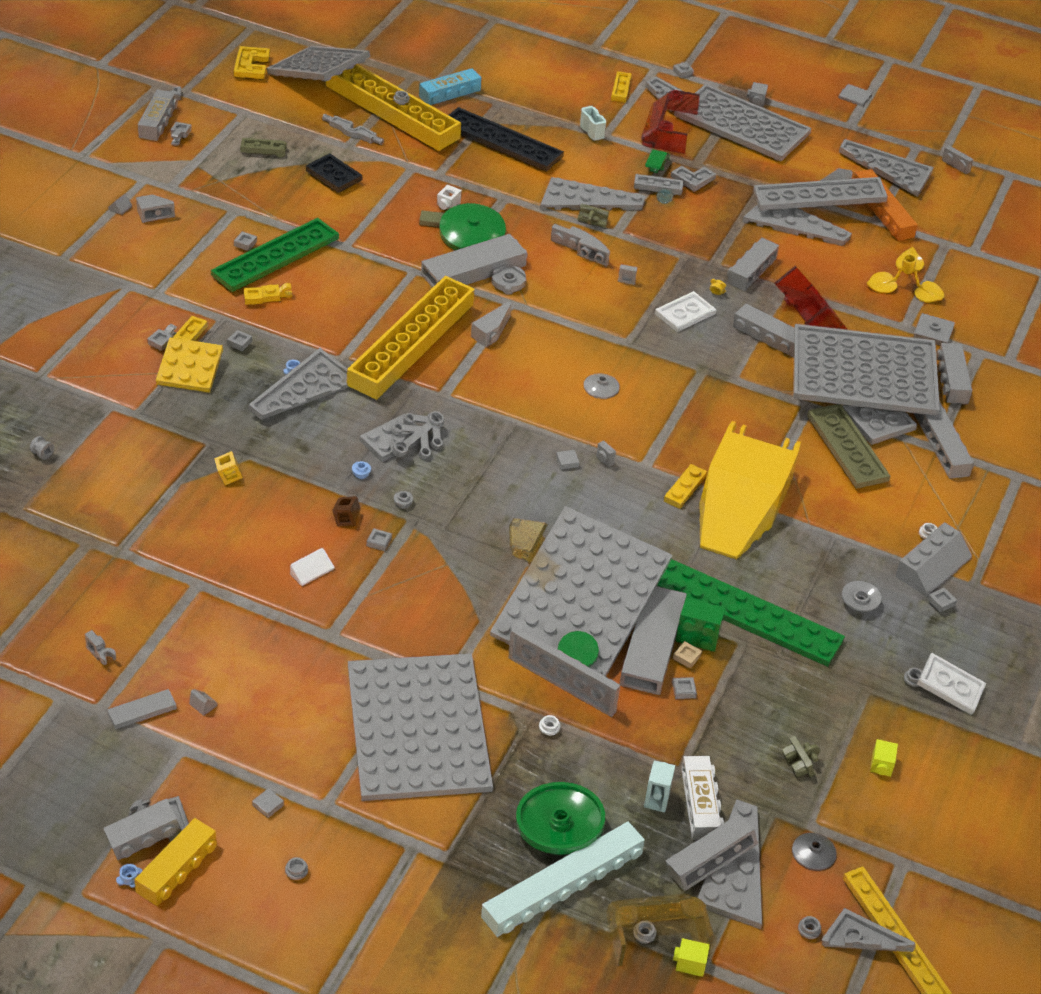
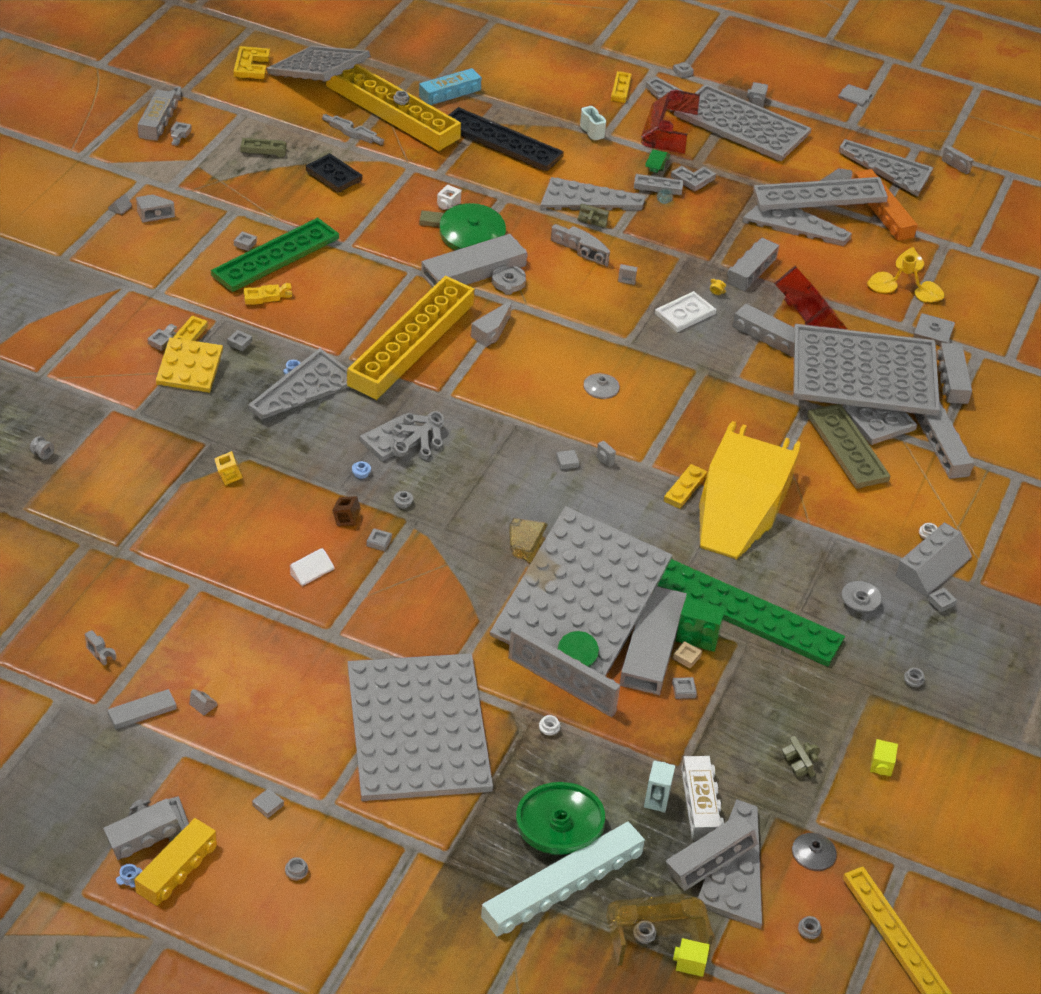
light grey wing [822,908,916,952] -> none
white tile [917,653,986,715] -> none

